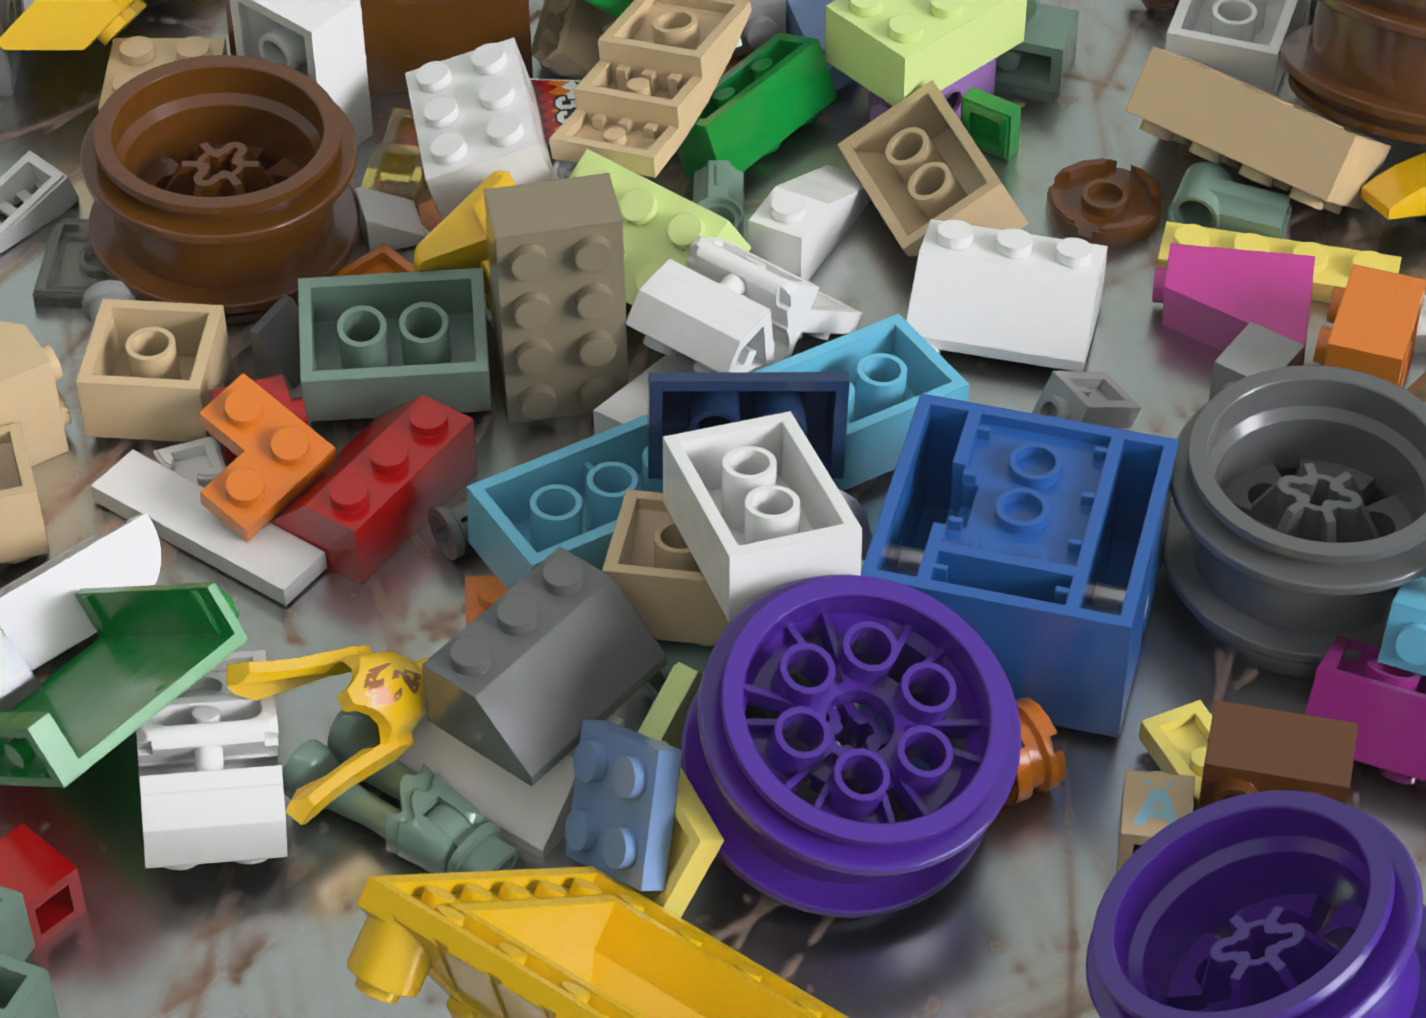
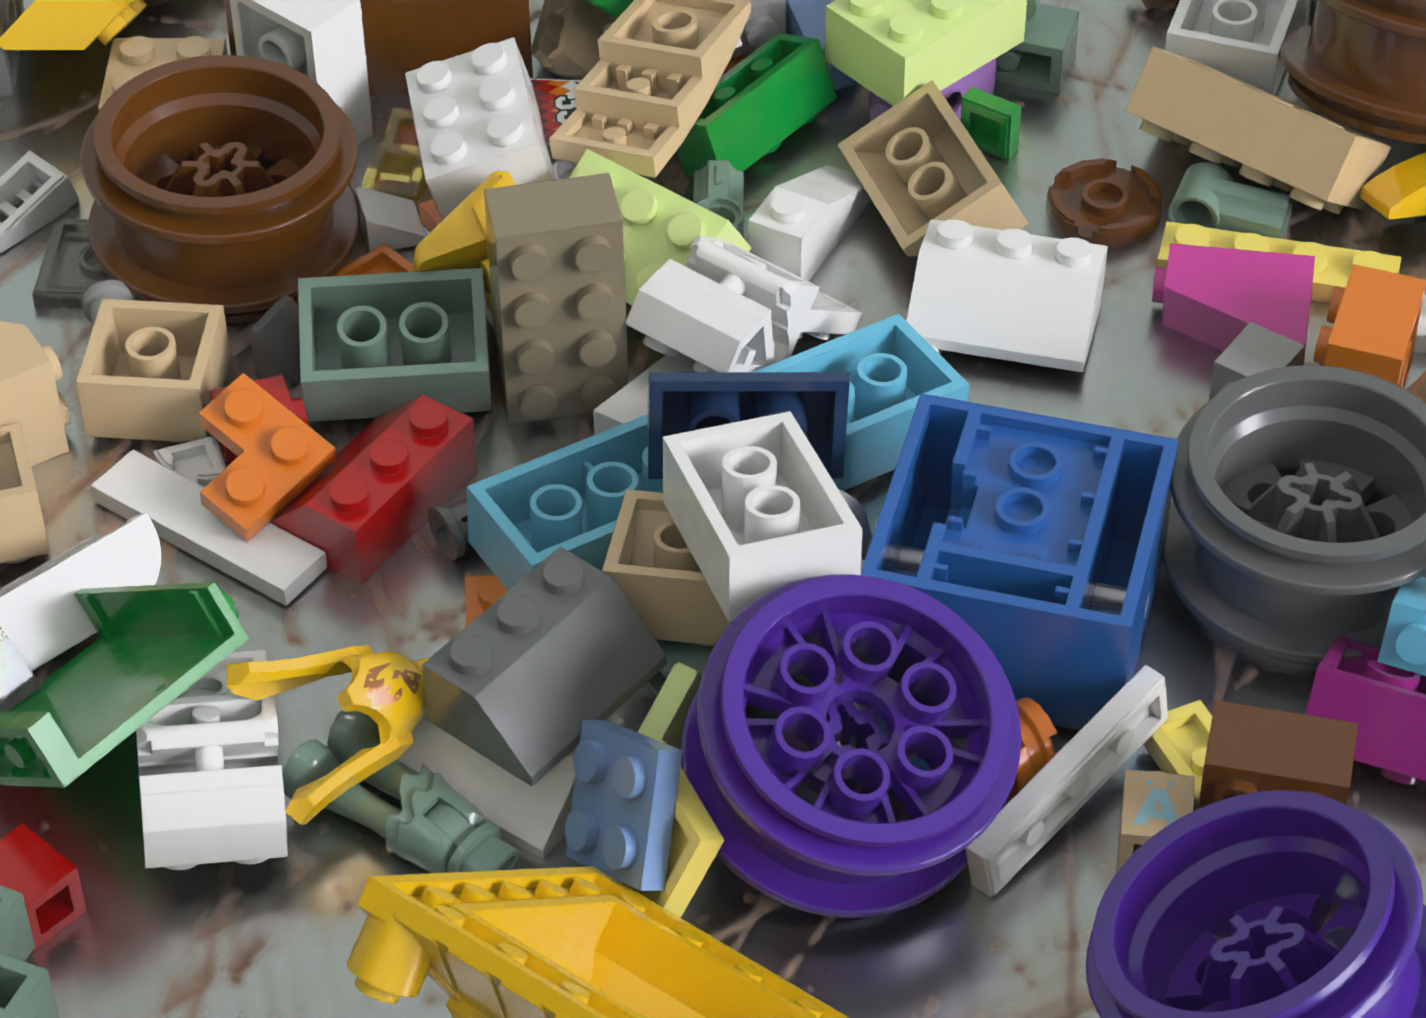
light grey bracket [1032,371,1141,428] -> none
none -> white tile [965,665,1168,898]

